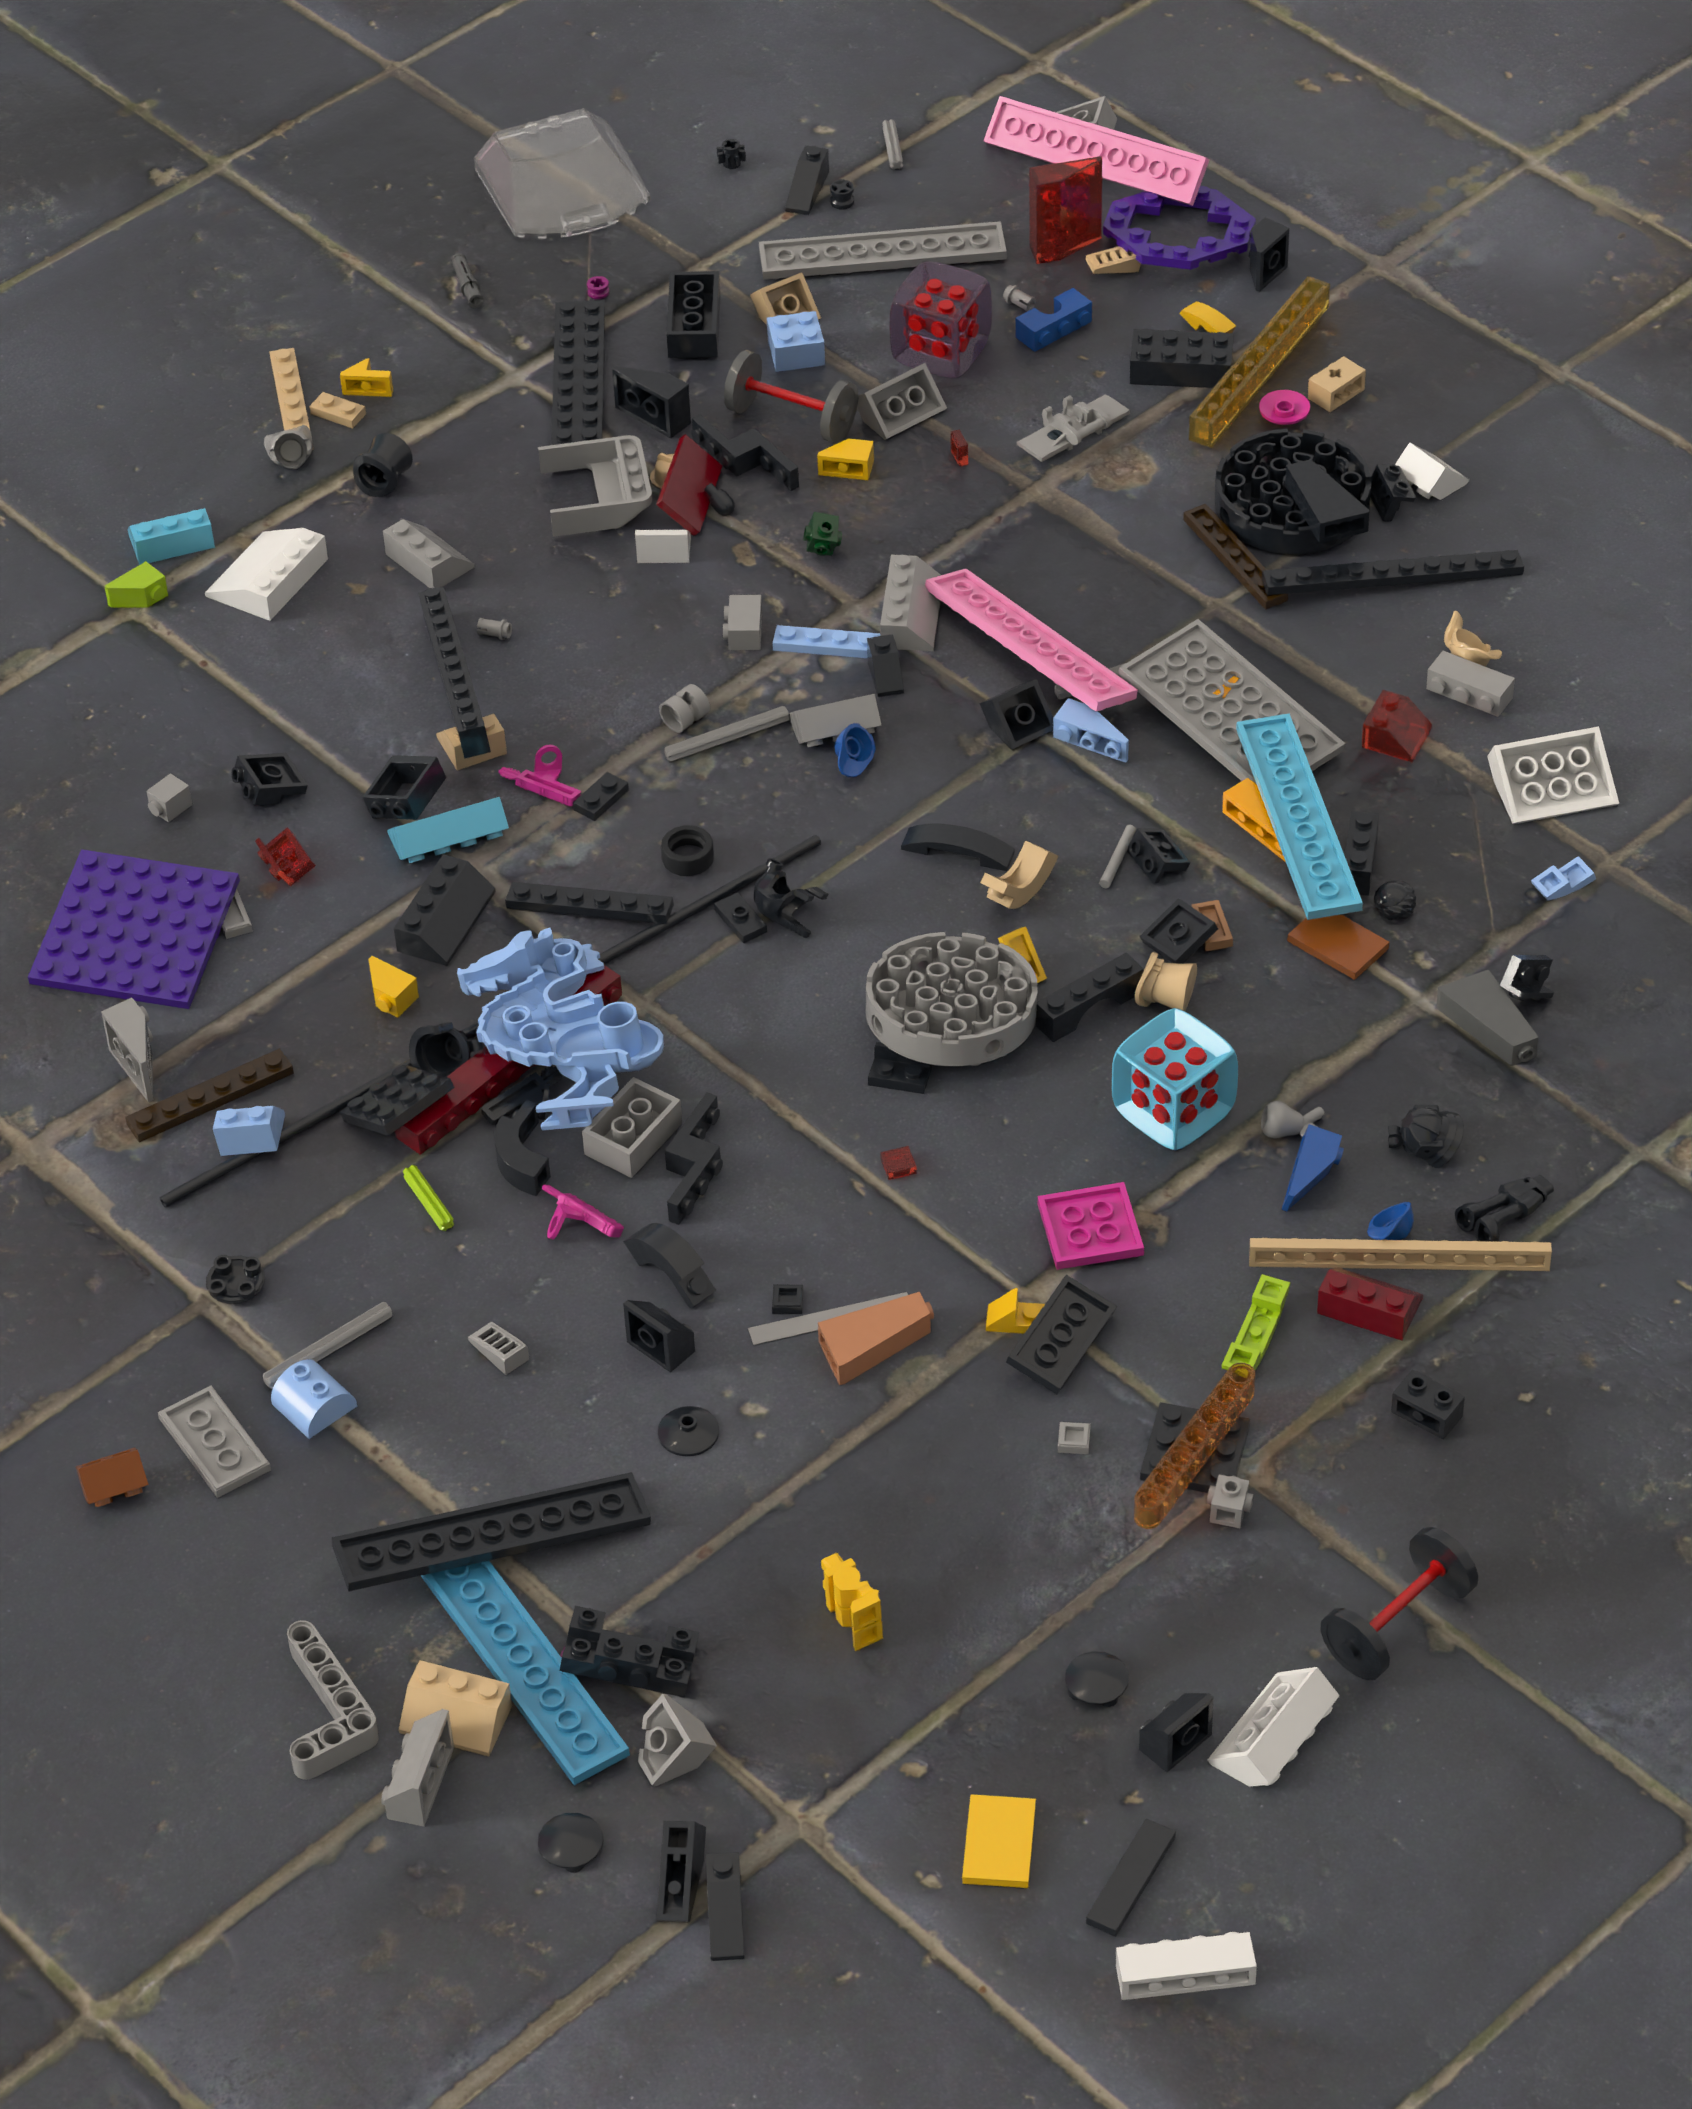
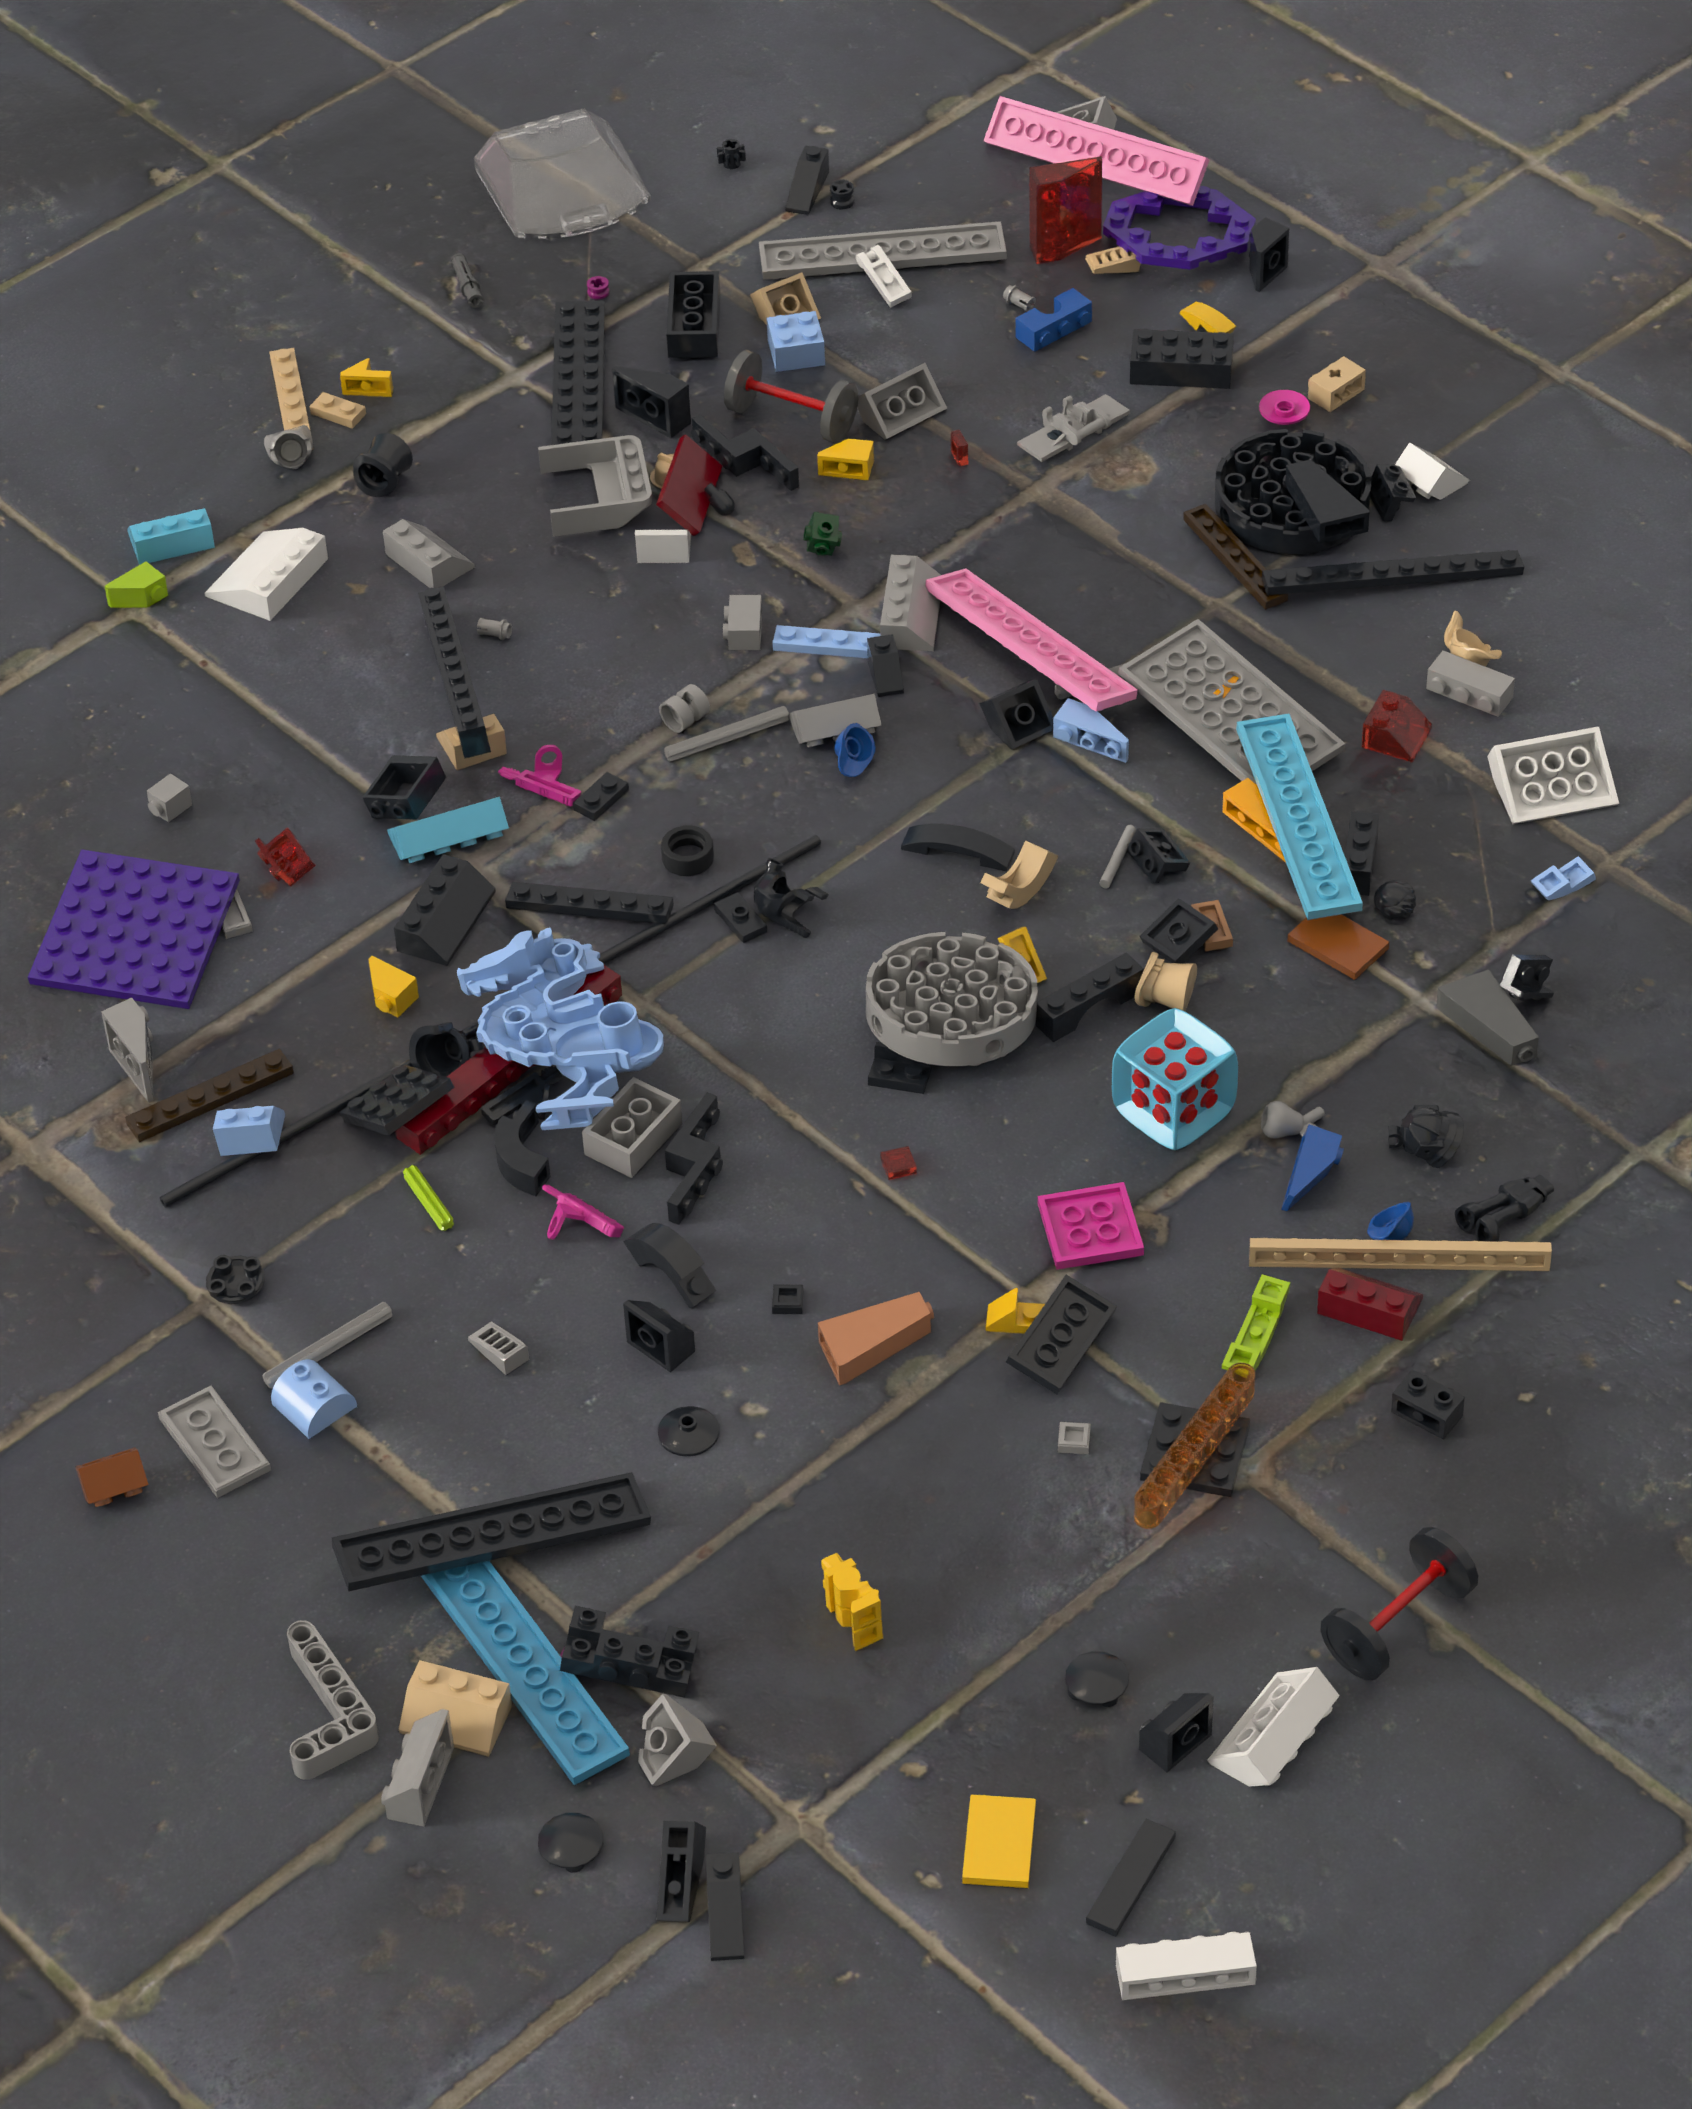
black plate [231,753,308,806] -> none
light grey sticker [748,1292,908,1345] -> none
light grey axle [883,119,903,170] -> none
piece [889,262,992,378] -> none
clear yellow brick [1189,276,1330,448] -> none
light grey brick [1207,1474,1254,1529] -> none
none -> white plate [856,245,911,308]

